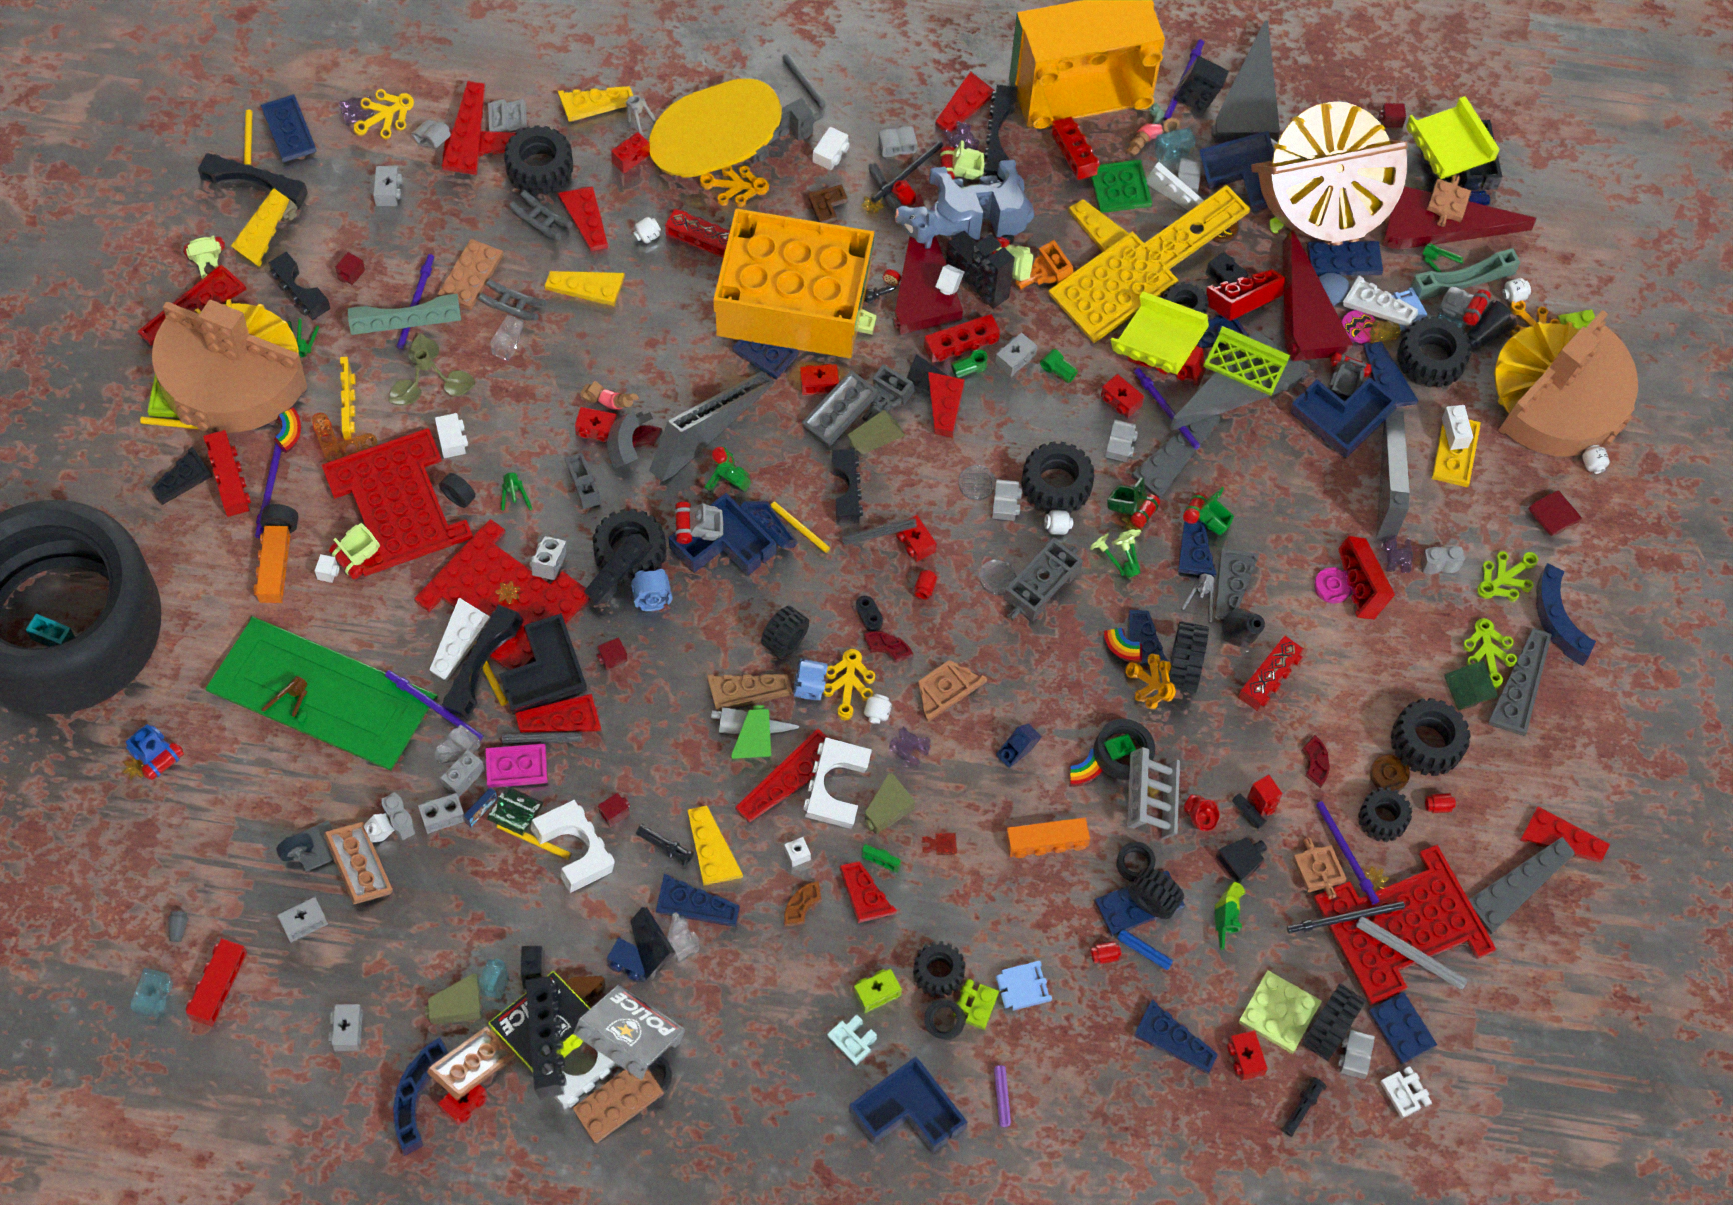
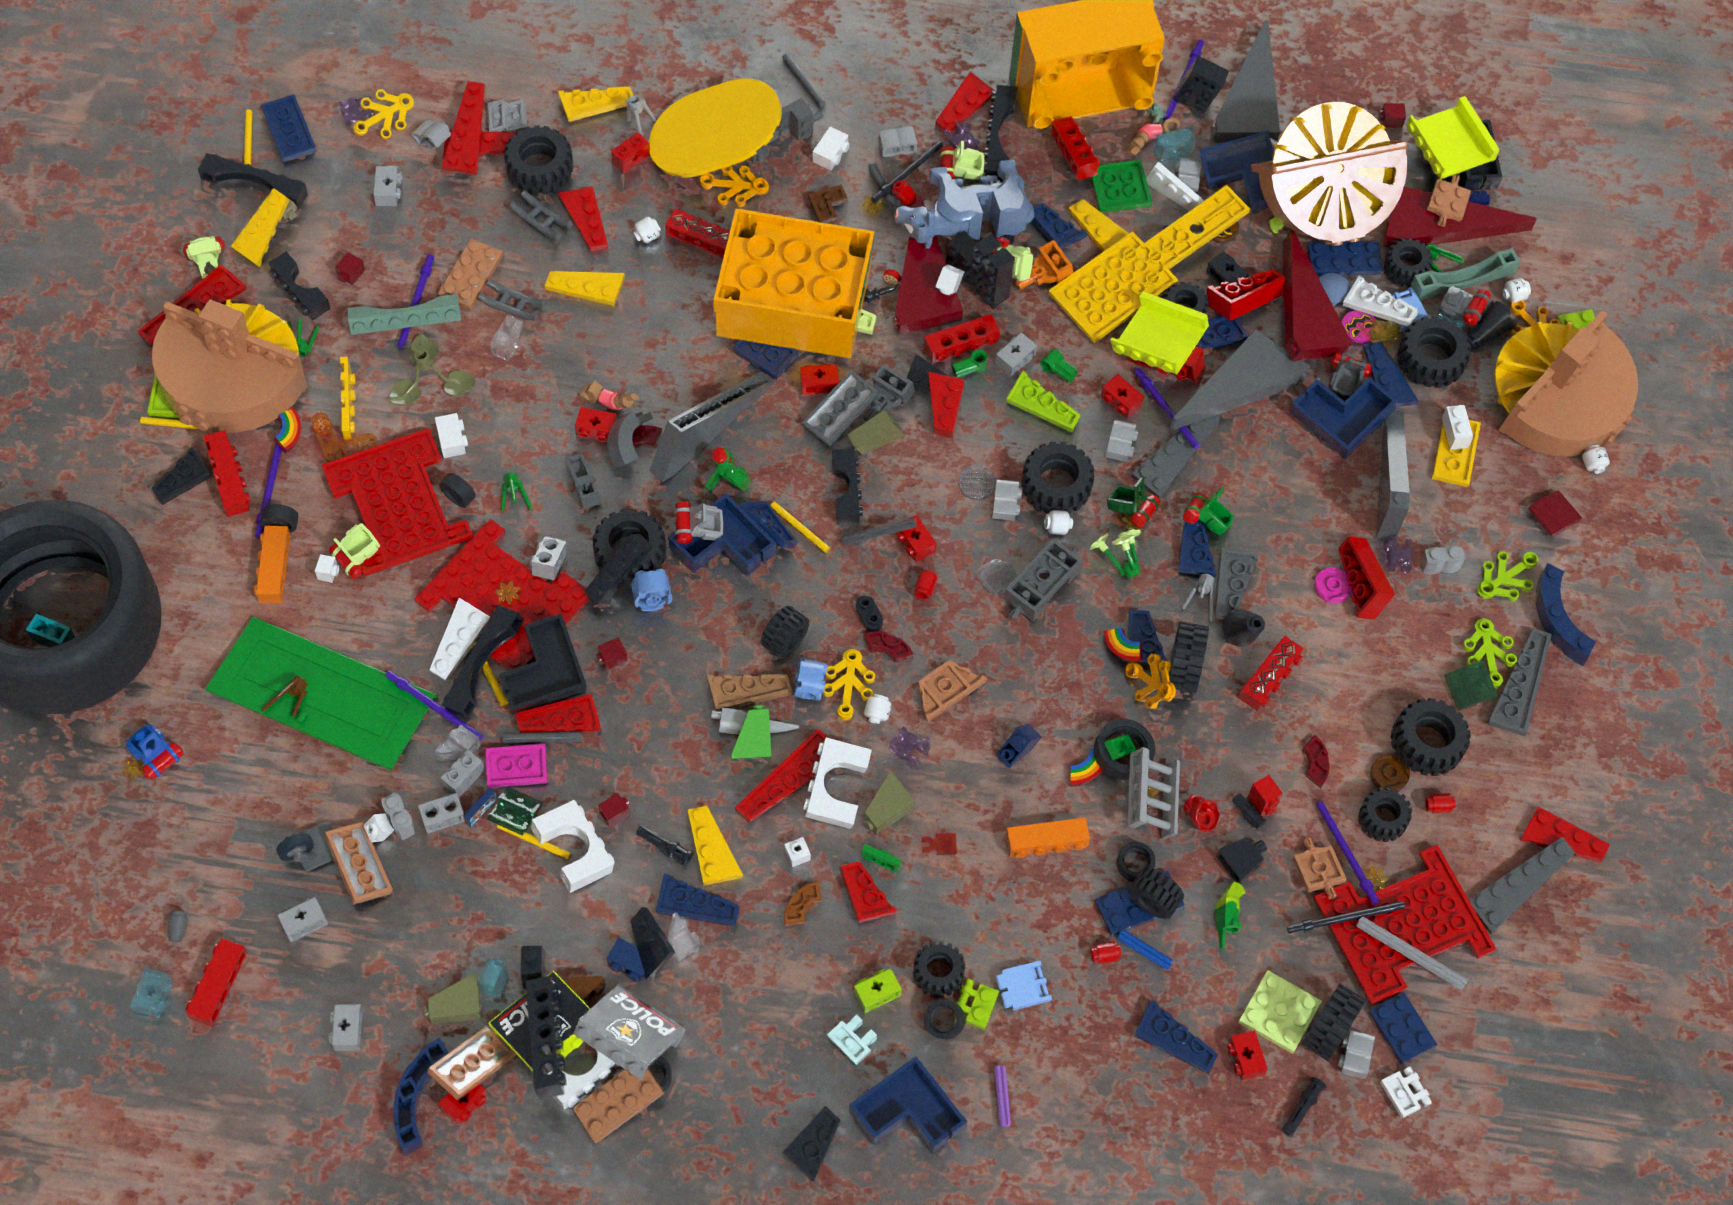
lime fence [1203,326,1290,396] -> none
none -> black wing [782,1106,841,1182]
none -> lime wing [1006,371,1081,433]
none -> dark blue wing [1032,203,1087,249]
none -> black tyre [1384,238,1433,288]

